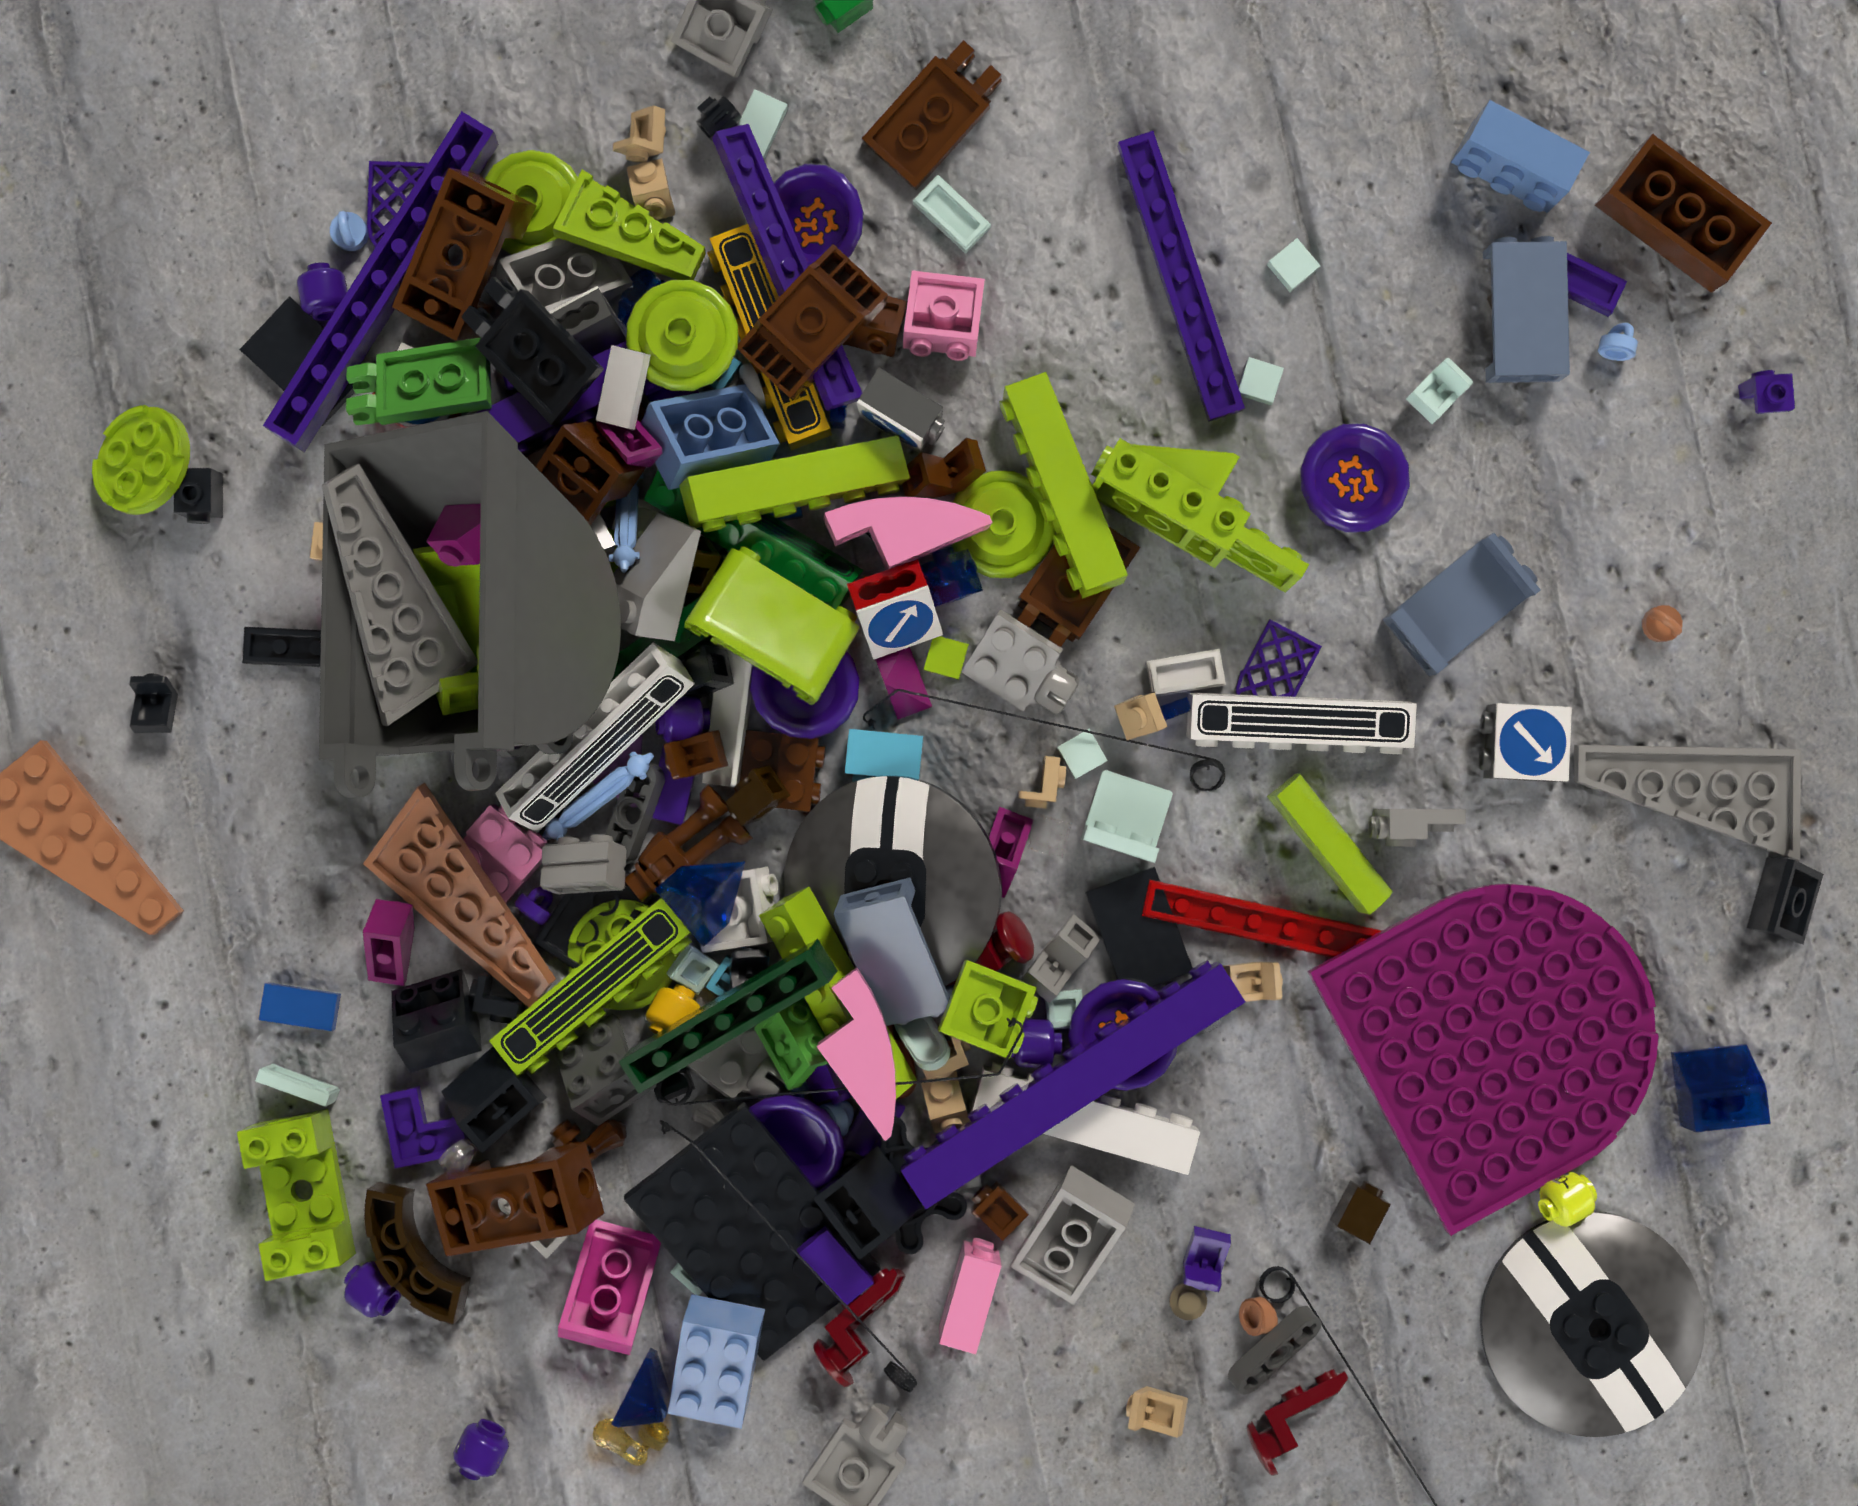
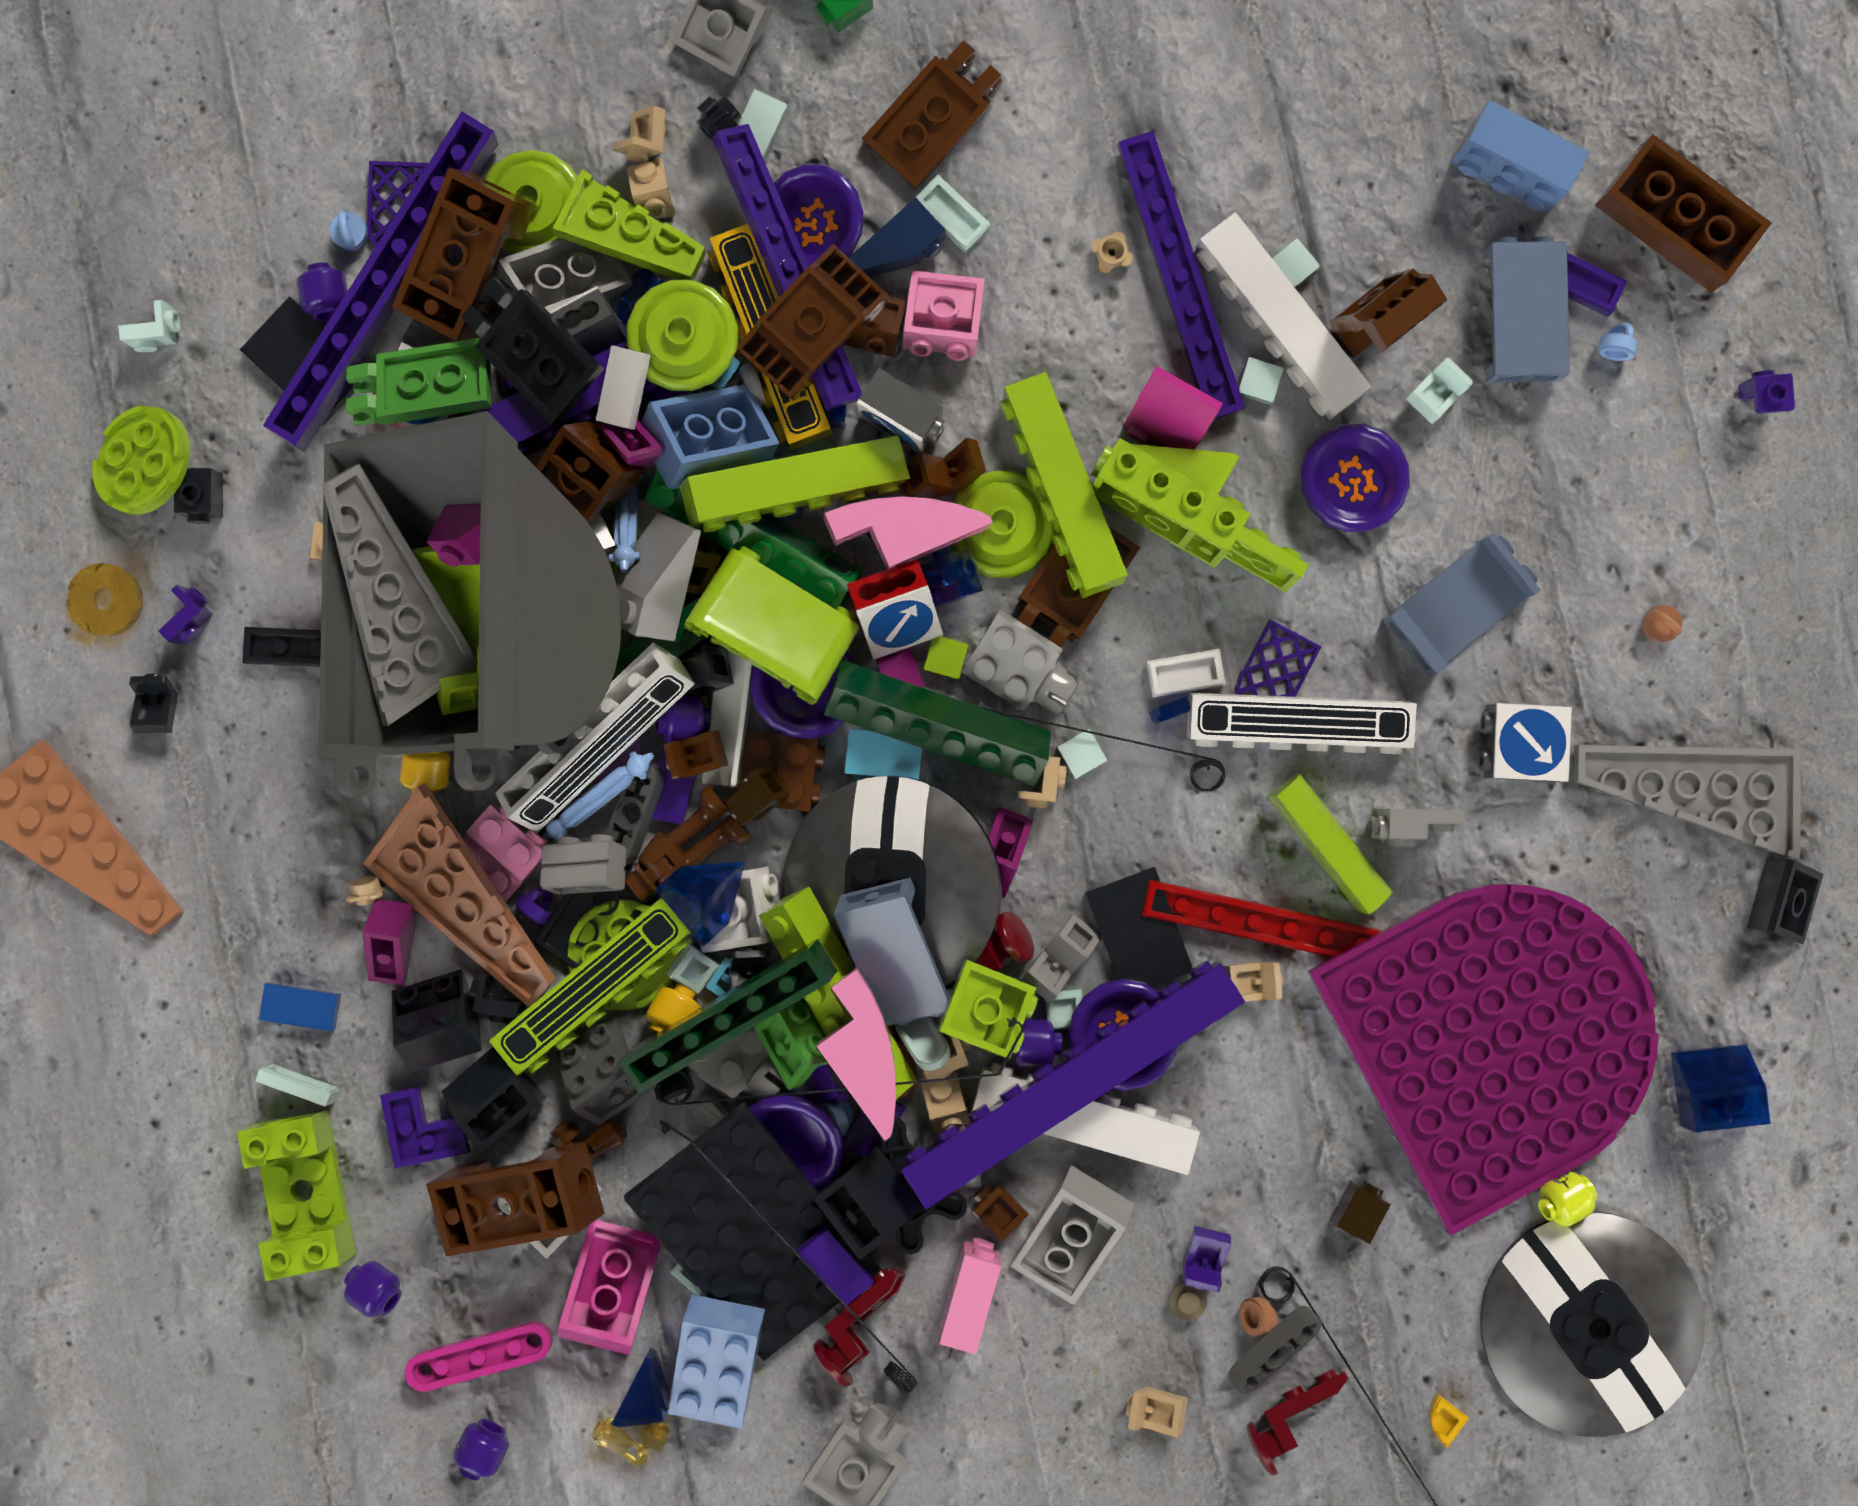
dark brown brick [364,1182,471,1325] -> none
clear tile [438,1139,477,1174] -> none
light aqua bracket [1080,770,1173,863] -> none
tan bracket [1114,692,1167,740] -> none
none -> clear yellow tile [66,563,143,637]
none -> light aqua bracket [118,300,180,352]
none -> dark purple bracket [158,585,213,645]
none -> tan plate [346,876,387,906]
none -> yellow head [400,751,451,795]
none -> dark pink plate [405,1321,553,1392]
none -> dark green brick [824,660,1051,786]
none -> dark blue slope [848,197,946,278]
none -> tan plate [1091,232,1133,274]
none -> dark pink slope [1123,366,1223,450]
none -> white brick [1196,212,1372,420]
none -> reddish brown plate [1329,268,1447,358]
none -> yellow tile [1429,1392,1469,1448]

